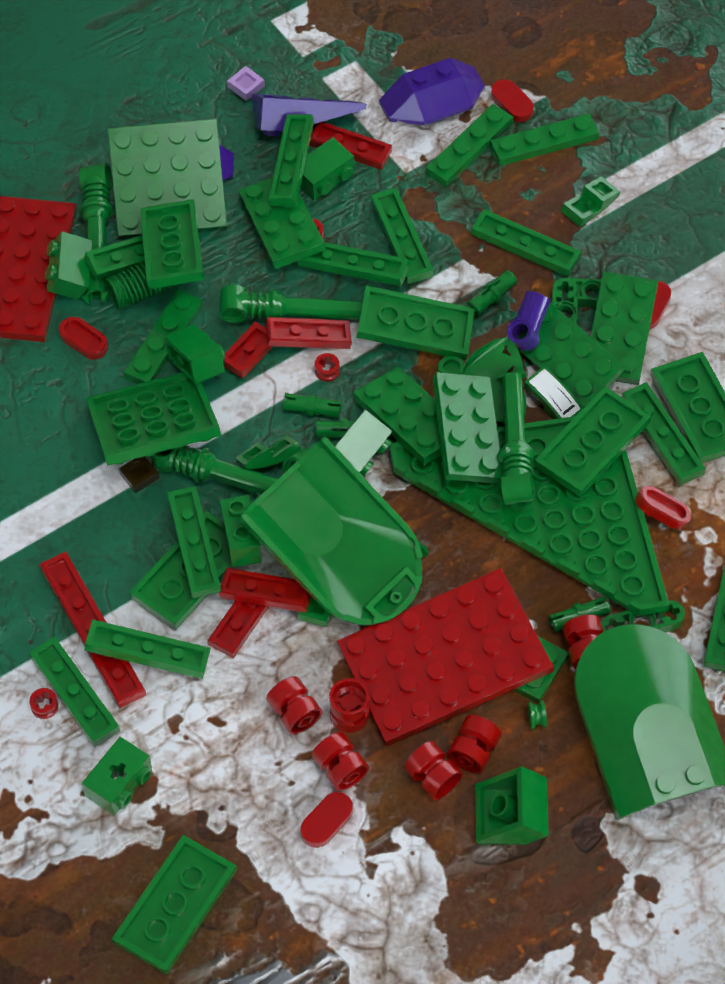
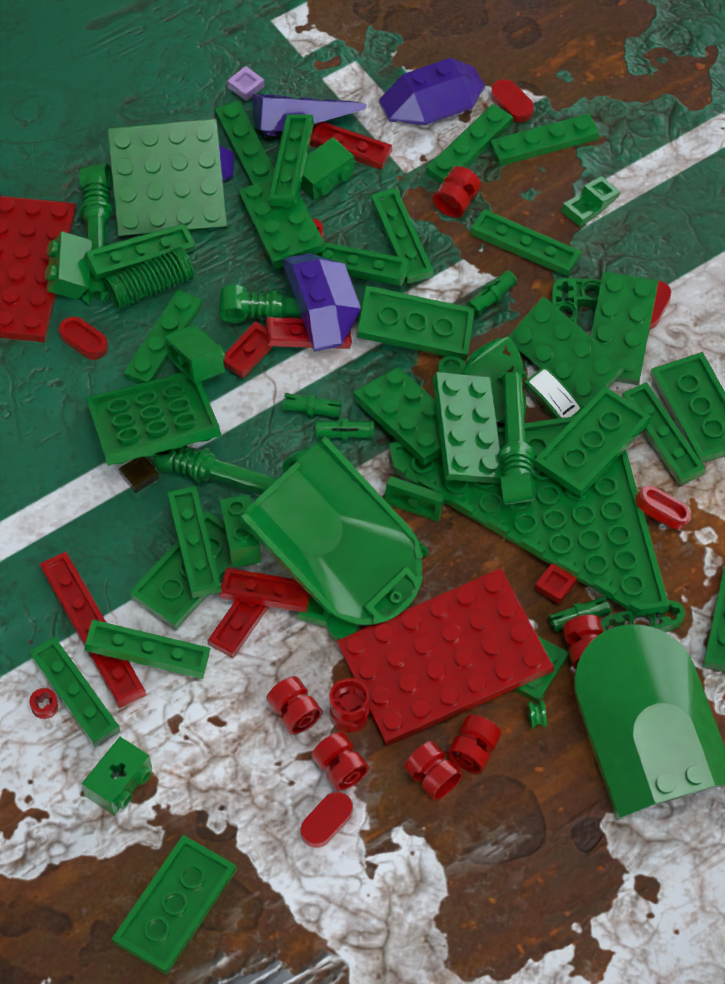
green plate [140,199,204,289] -> none
green slope [235,435,302,469] -> none
red bush [314,353,340,382] -> none
brick [335,410,392,477] -> none
green slope [475,766,549,845] -> none
dark purple piece [507,291,551,351] -> none
none -> green plate [215,101,275,185]
none -> dark purple wedge [282,253,361,352]
none -> green tile [328,616,358,642]
none -> green plate [384,476,445,522]
none -> red wheel [433,166,481,218]
none -> red plate [535,563,577,605]

